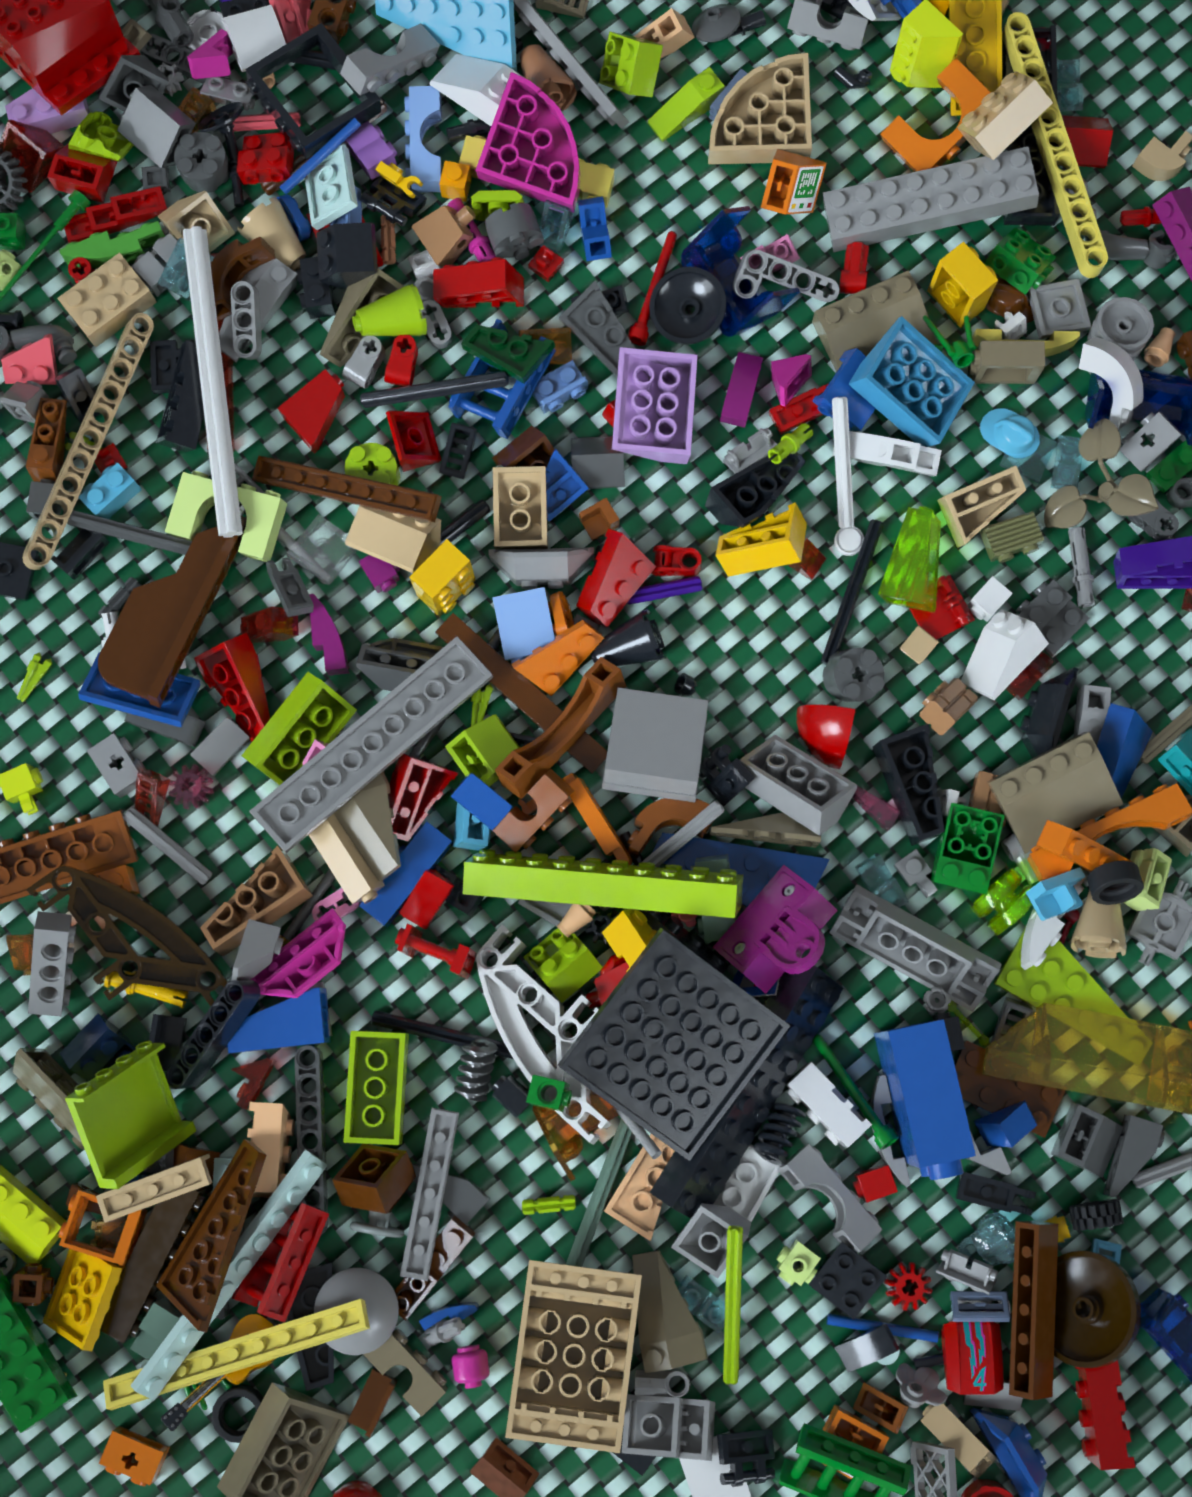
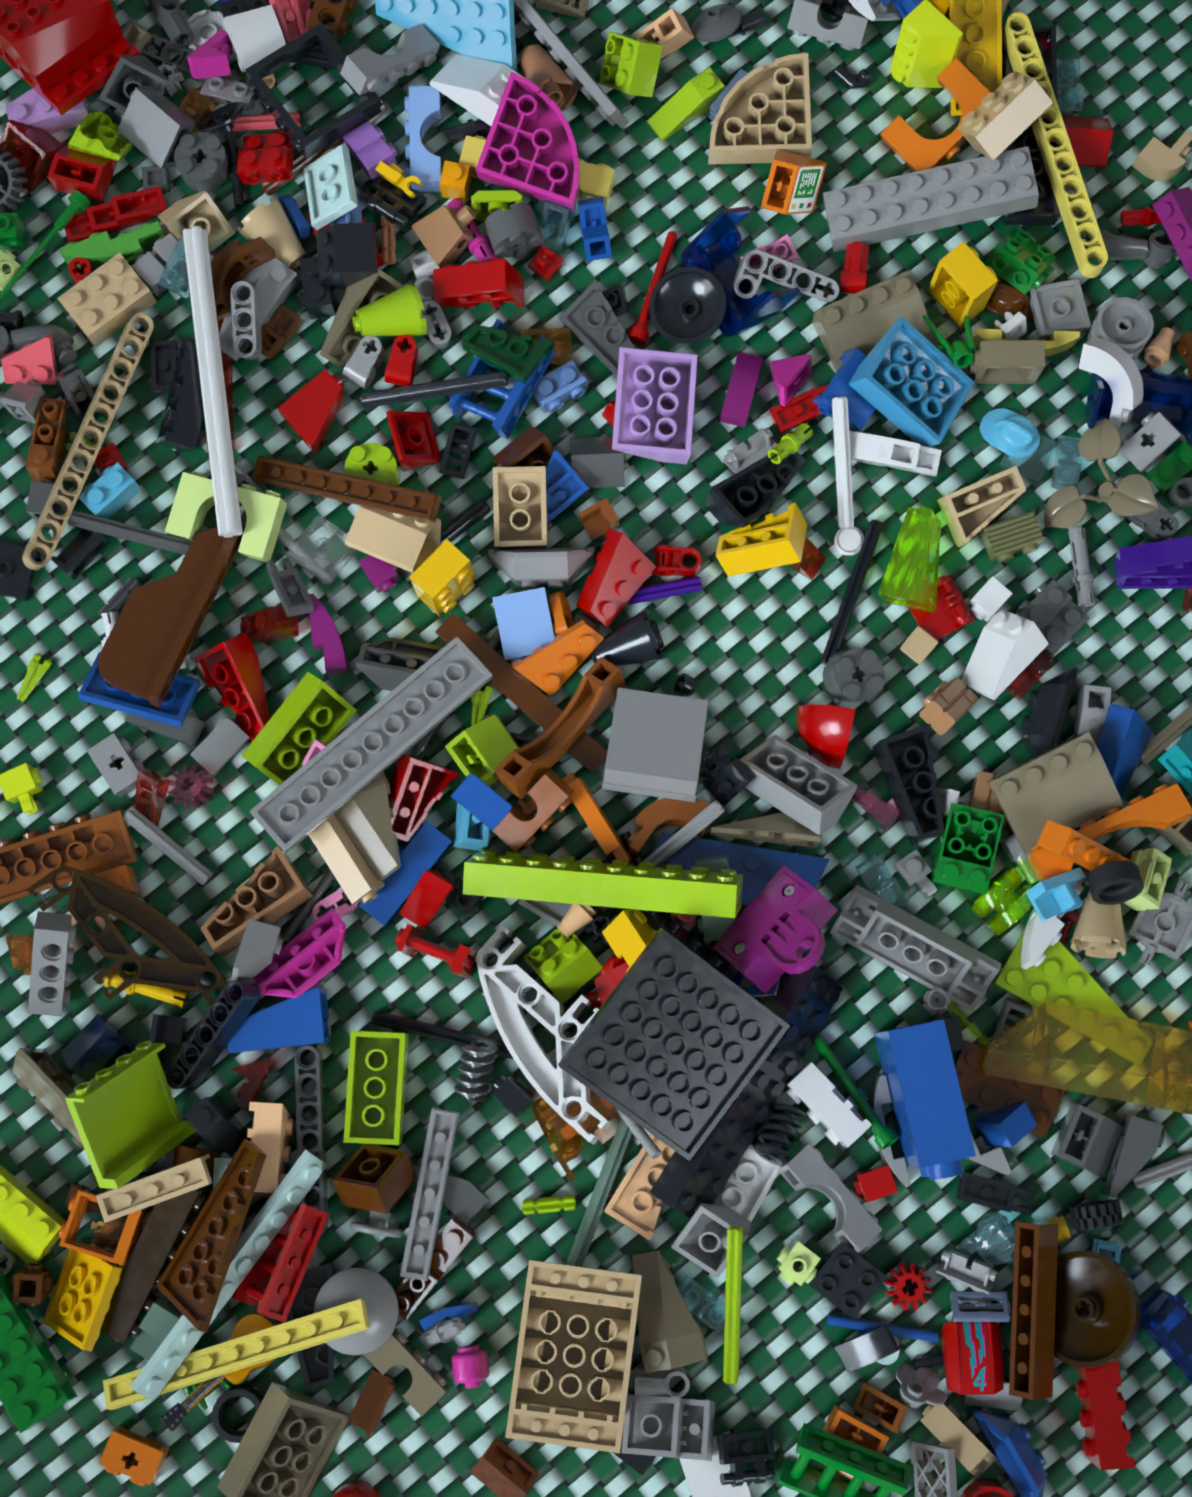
blue bar [279,117,361,195] -> none
green brick [526,1075,572,1112] -> none
none -> black slope [184,1096,251,1156]
none -> reddish brown slope [249,304,305,360]

